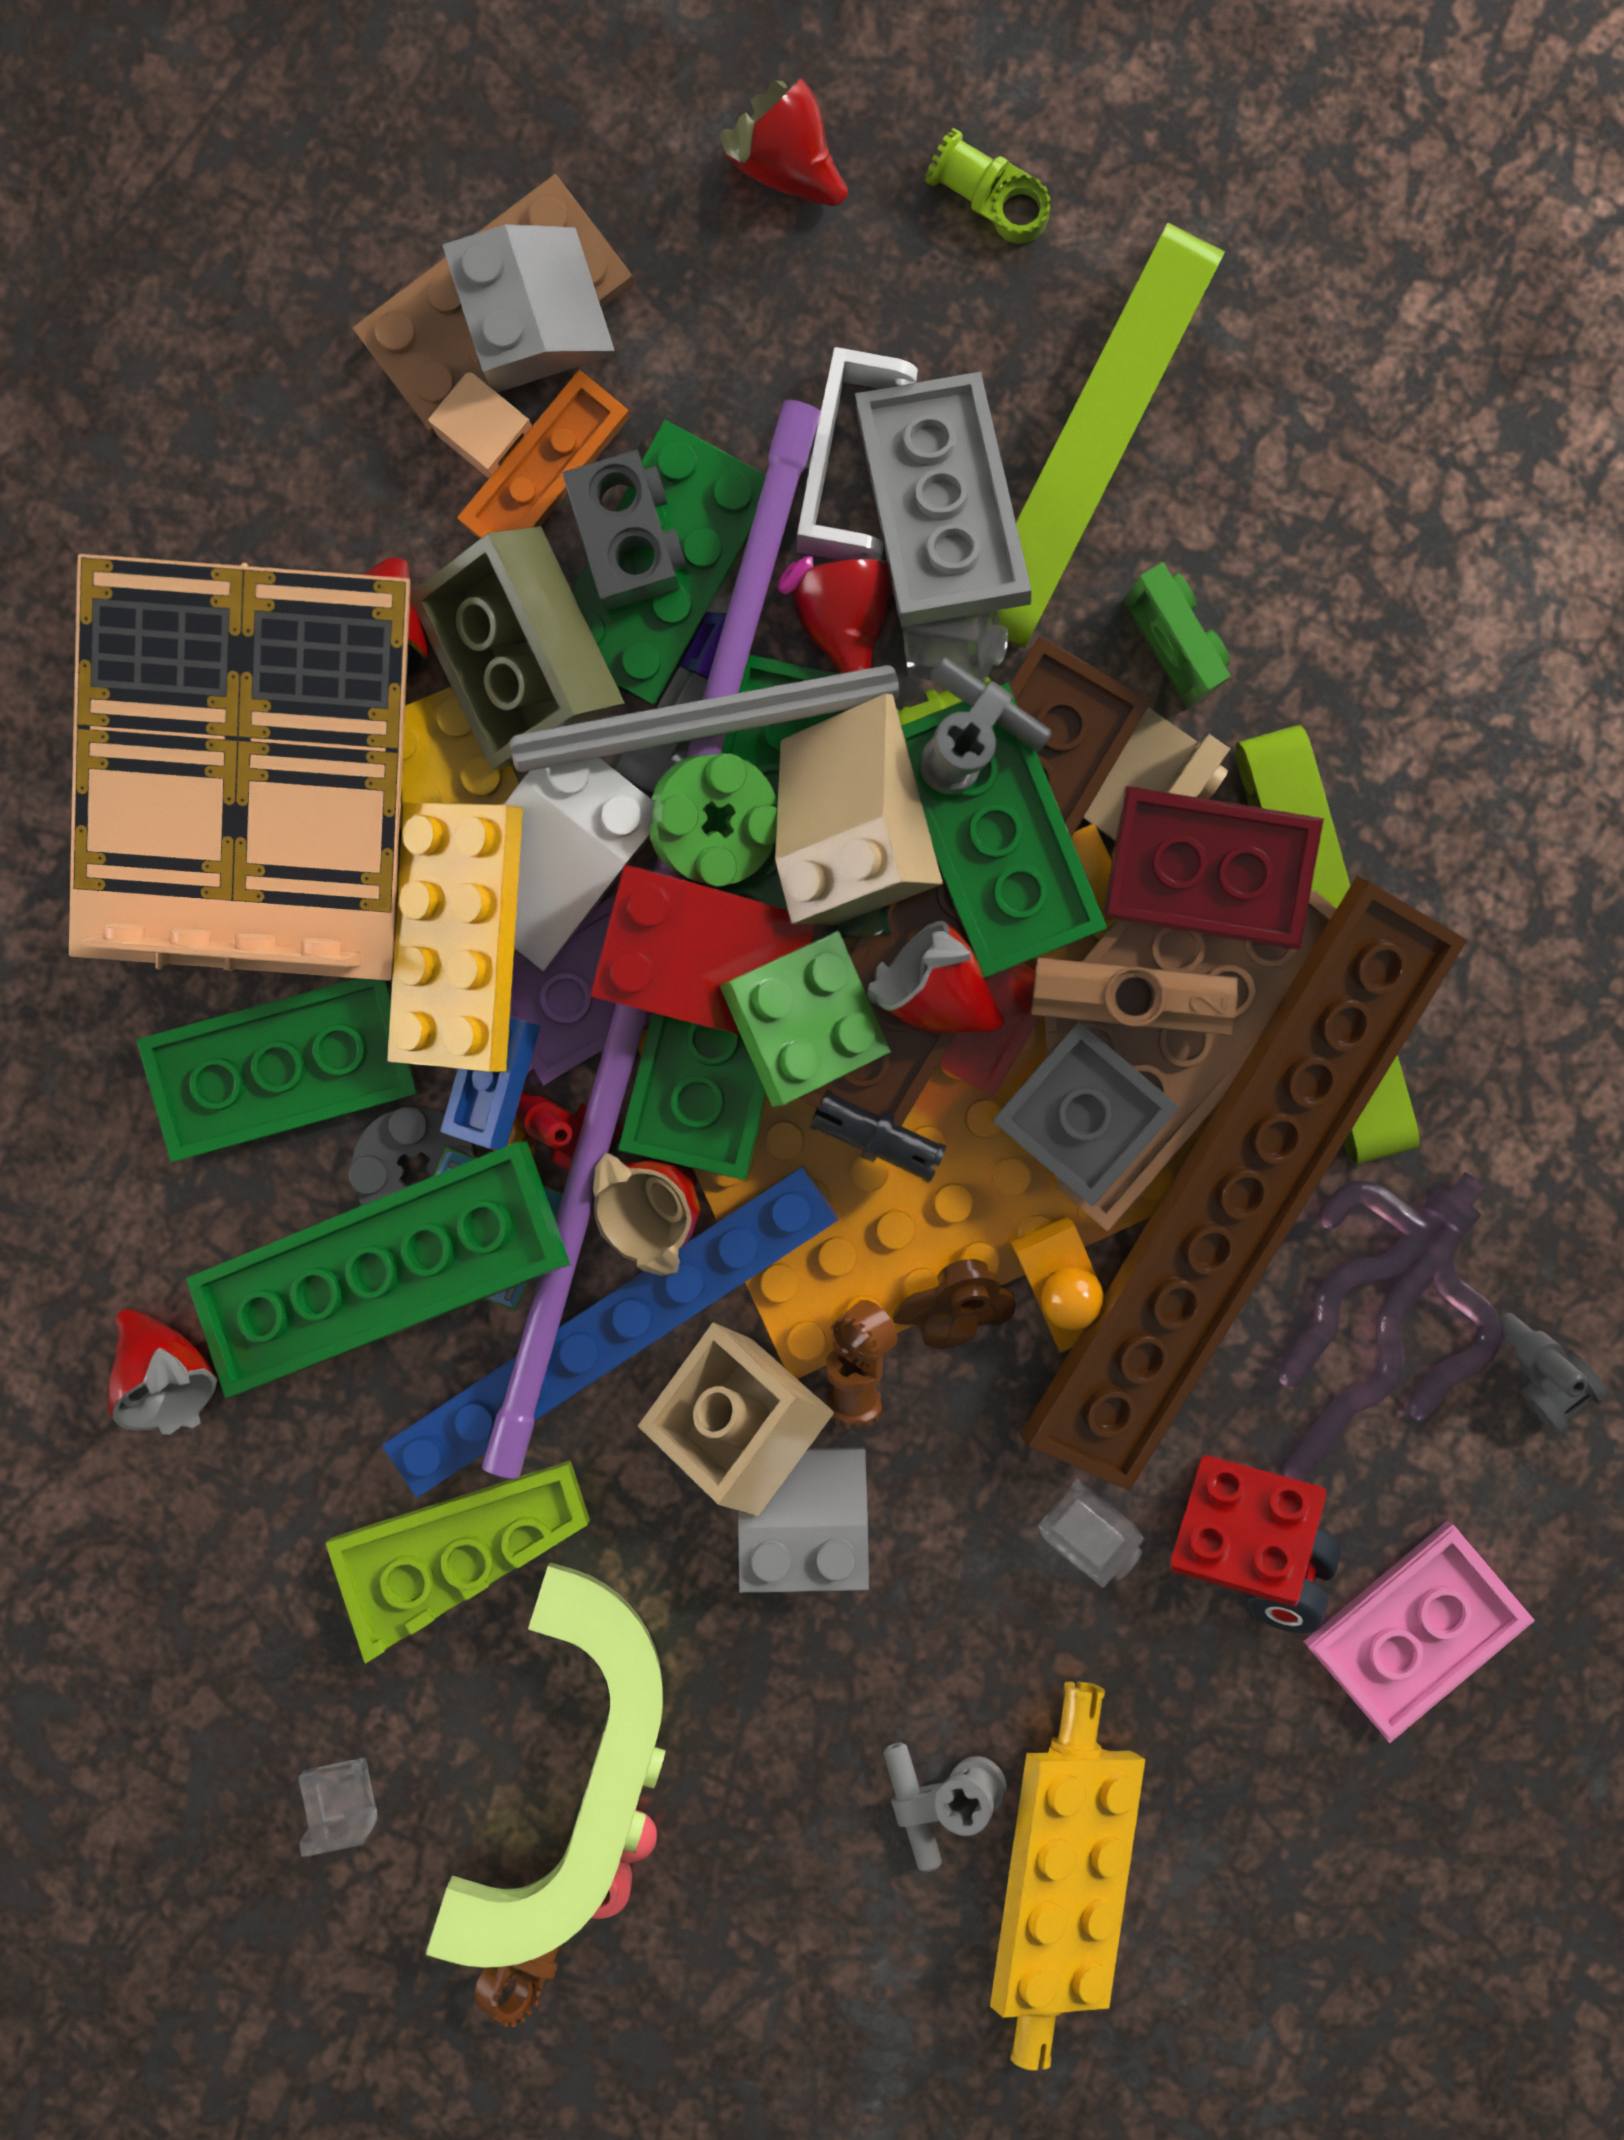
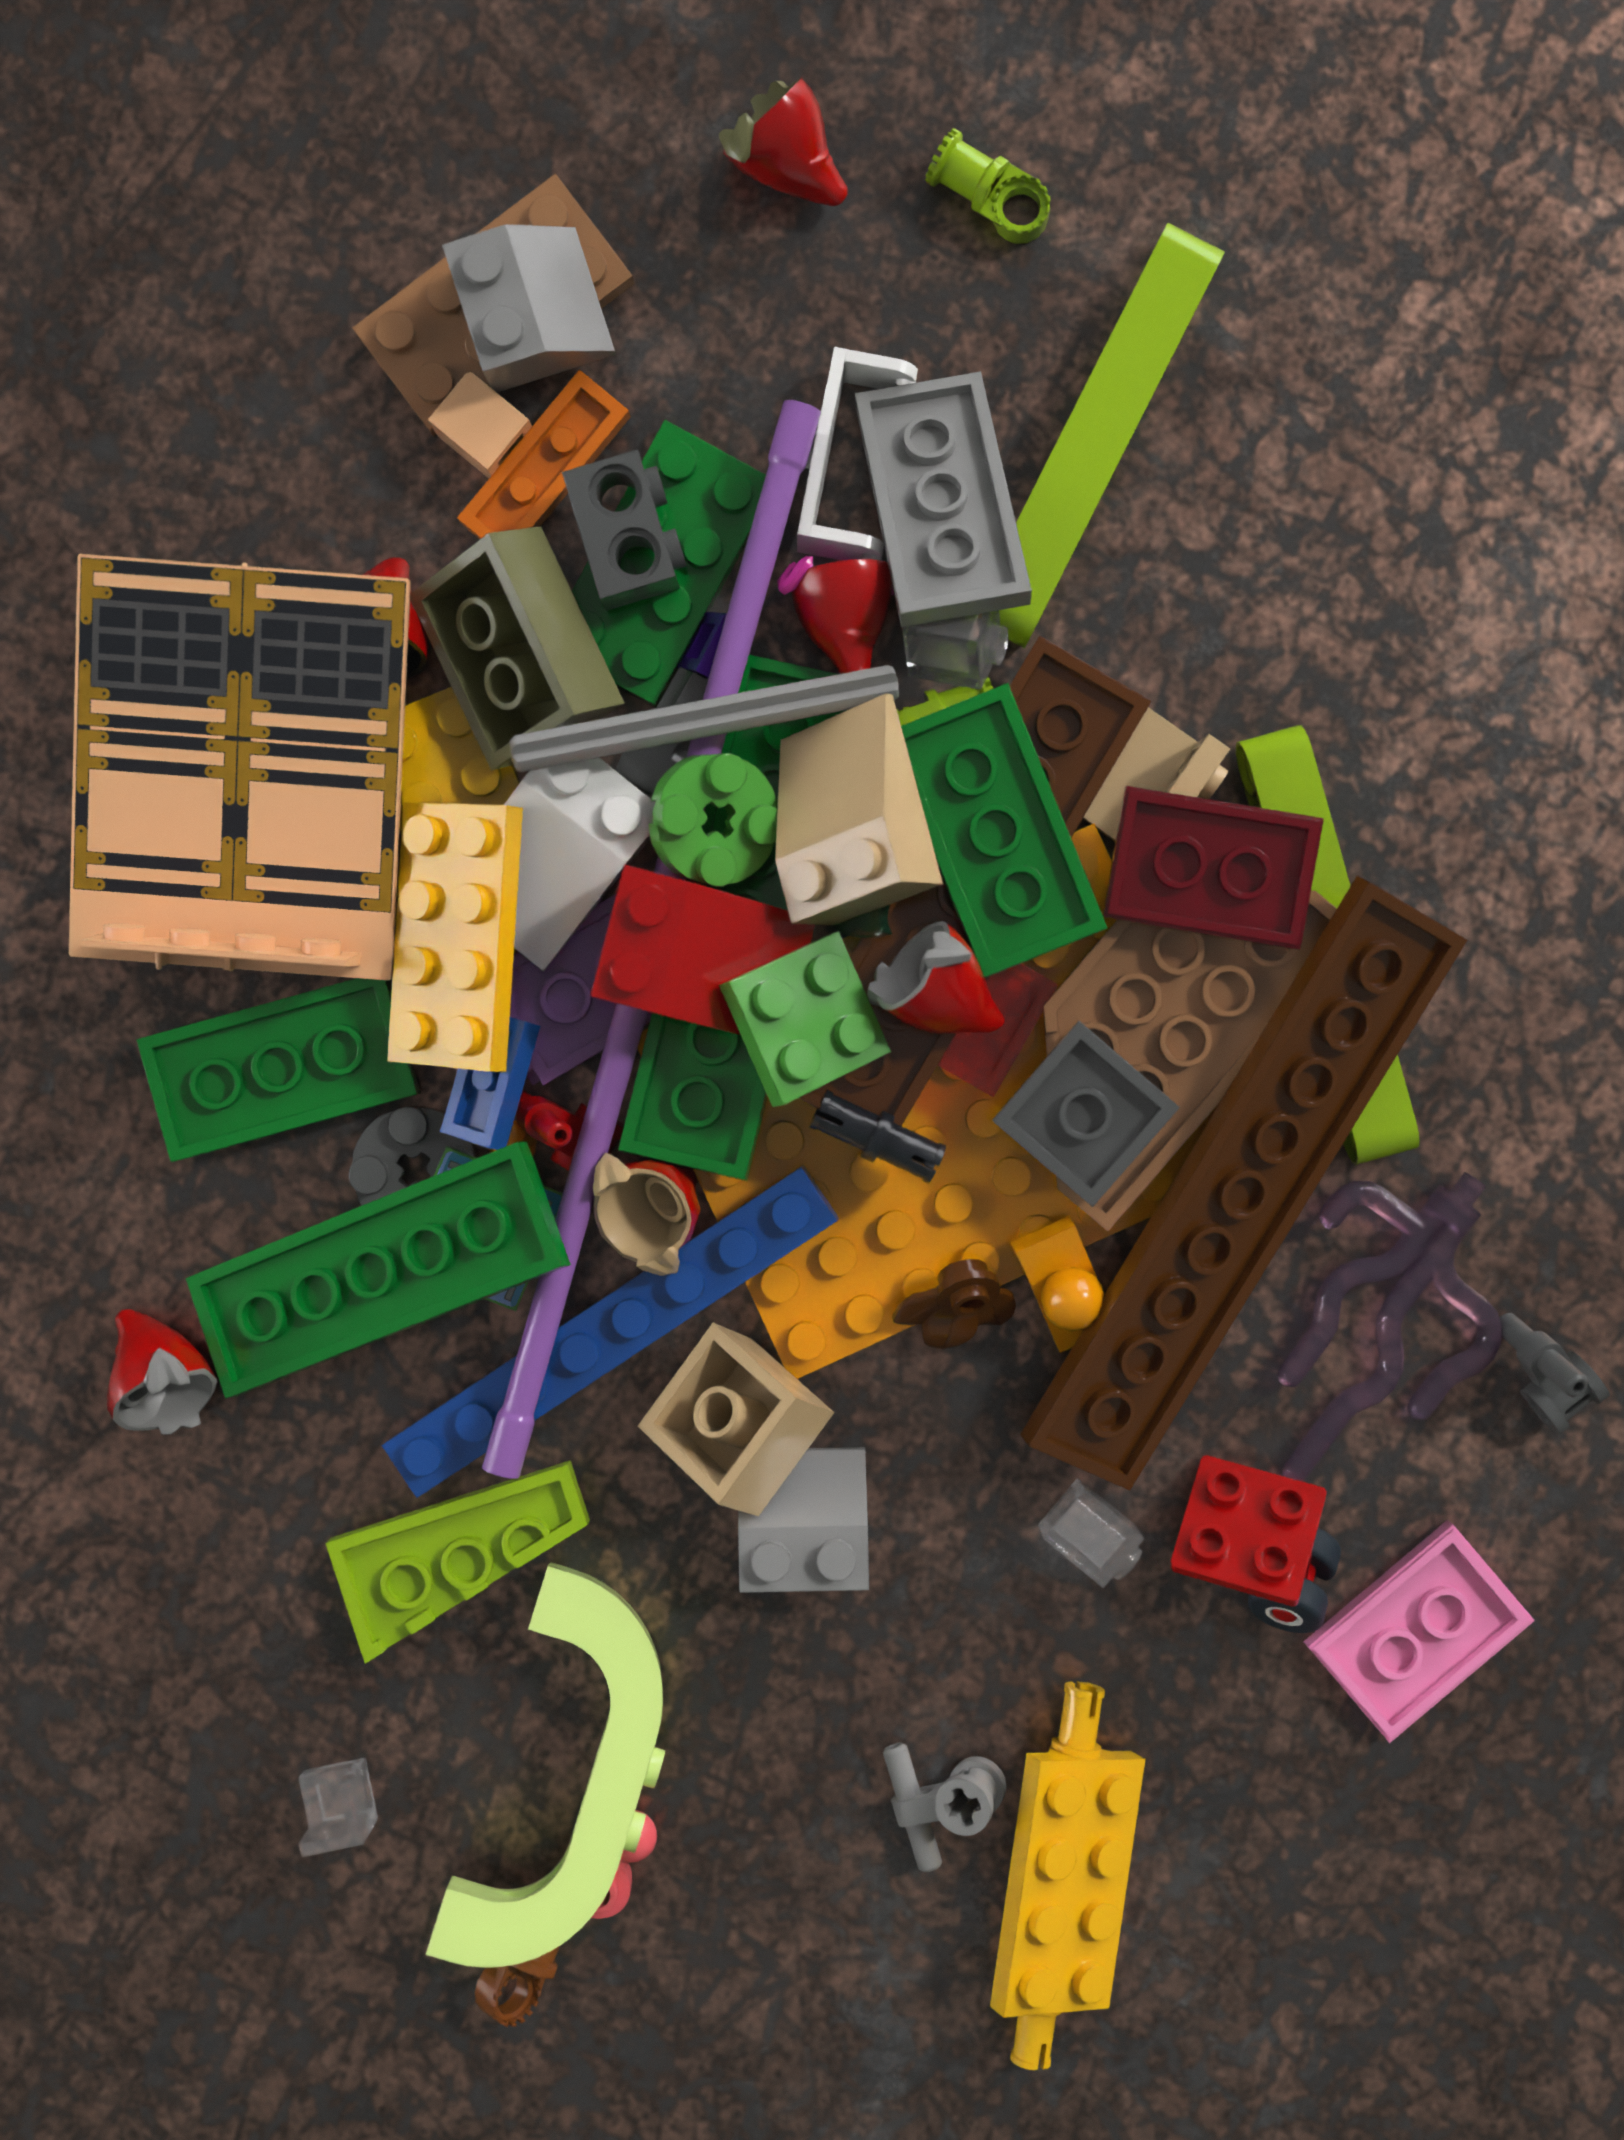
dark orange connector [827,1300,898,1429] -> none
dark grey piece [919,657,1052,795] -> none
medium nougat piece [1031,958,1238,1036] -> none
bright green plate [1123,562,1231,709] -> none

